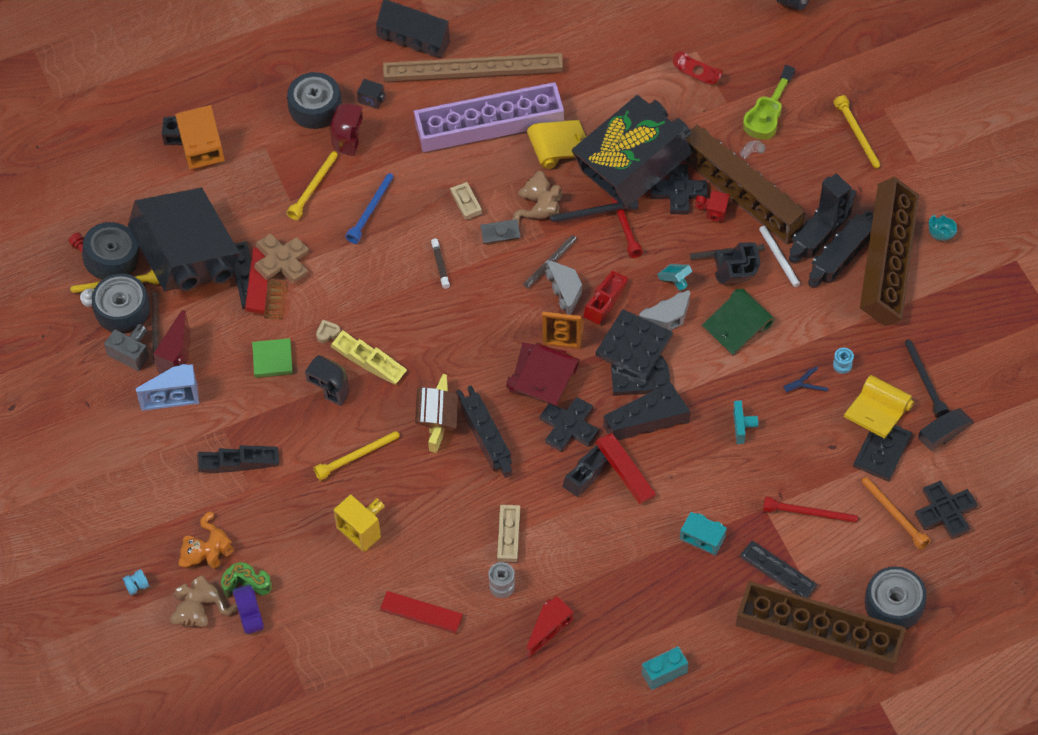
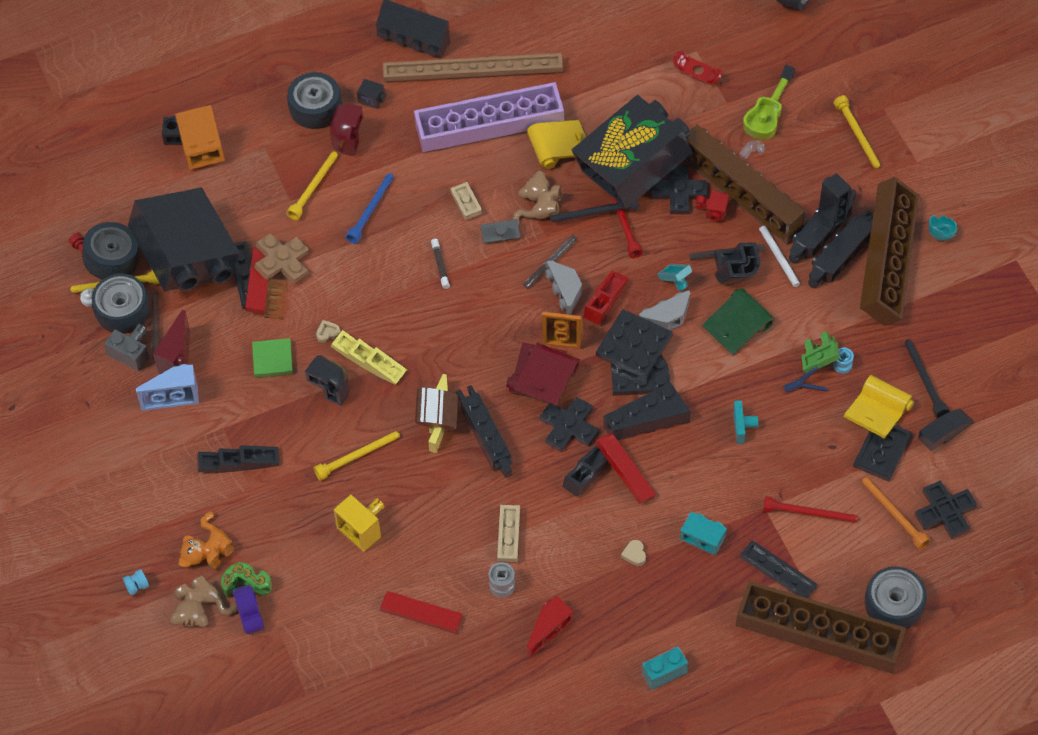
none -> tan tile [621,540,646,566]
none -> bright green plate [802,331,840,373]

